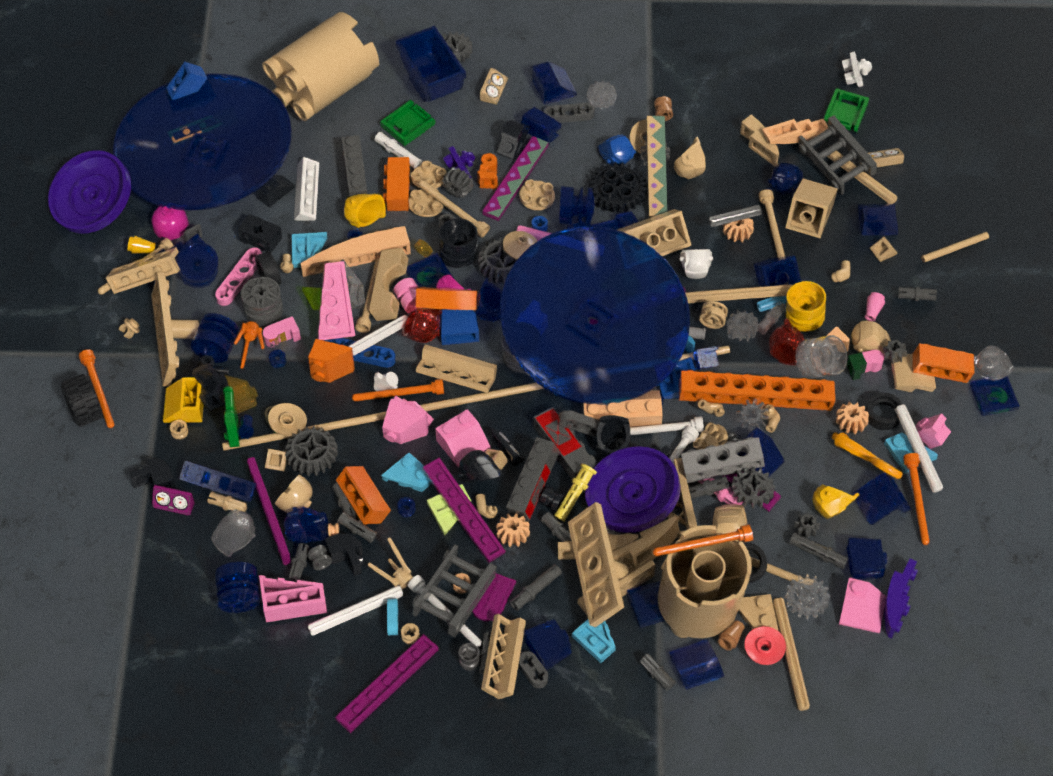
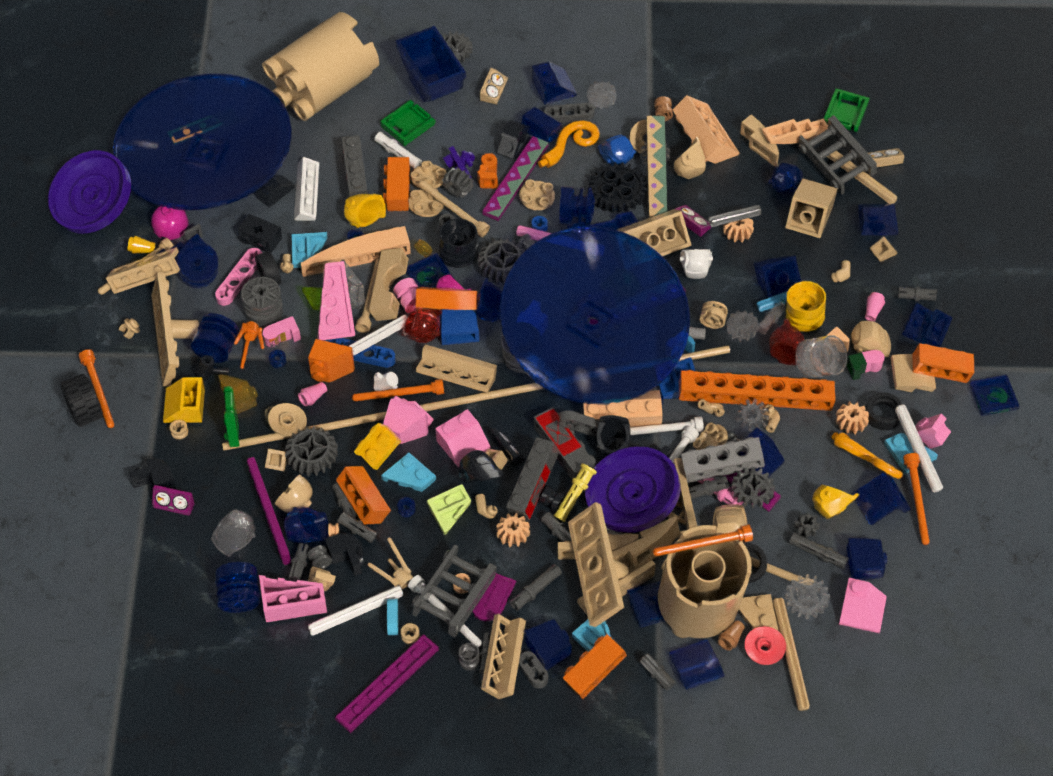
blue slope [166,62,207,100] -> none
clear blue slope [179,461,257,502] -> none
black brick [192,363,229,411] -> none
tan axle [208,491,247,514] -> none
clear blue pin [238,415,254,439] -> none
magenta tile [422,458,505,564] -> none
tan dish [503,231,539,260] -> none
tan axle [682,284,792,304] -> none
clear blue panel [693,346,719,370] -> none
tan piece [758,189,786,266] -> none
white hips [842,52,872,87] -> none
dark grey gear [883,339,907,364] -> none
dark purple slope [884,558,918,639] -> none
tan bar [921,232,989,263] -> none
clear helmet [974,345,1015,381] -> none
none -> bright pink cone [298,382,327,406]
none -> tan bracket [308,566,335,591]
none -> yellow bracket [354,423,401,470]
none -> light orange plant [538,120,600,168]
none -> orange brick [563,634,627,699]
none -> light nougat slope [673,95,739,164]
none -> magenta slope [675,205,712,237]
none -> clear blue slope [902,303,952,347]

